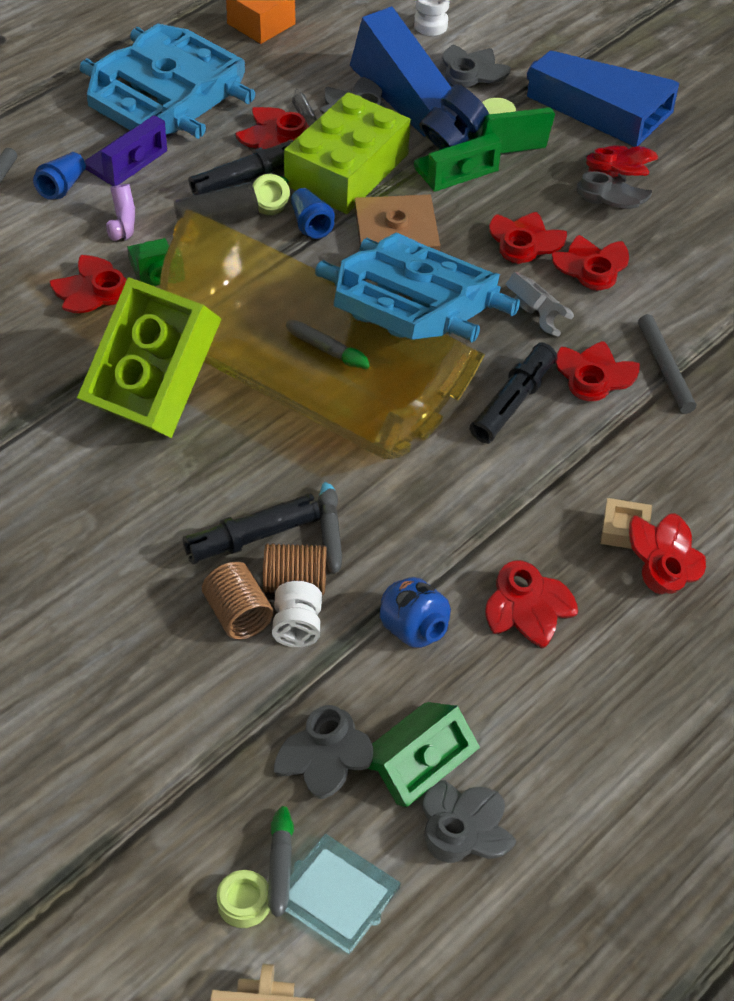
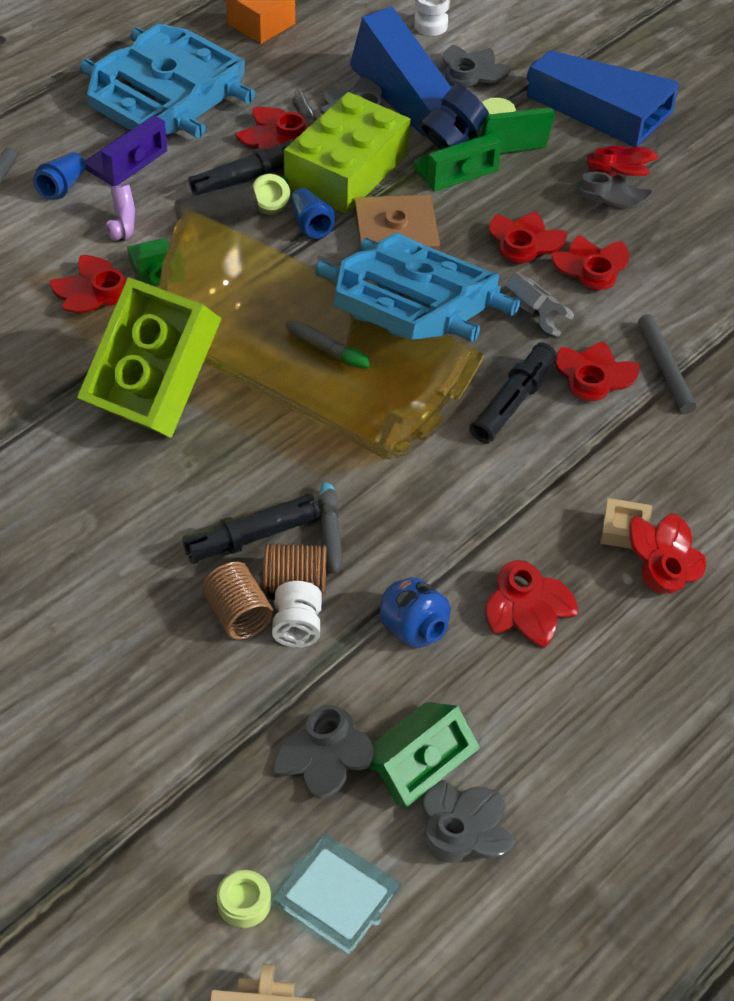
dark grey piece [268,806,294,917] -> none

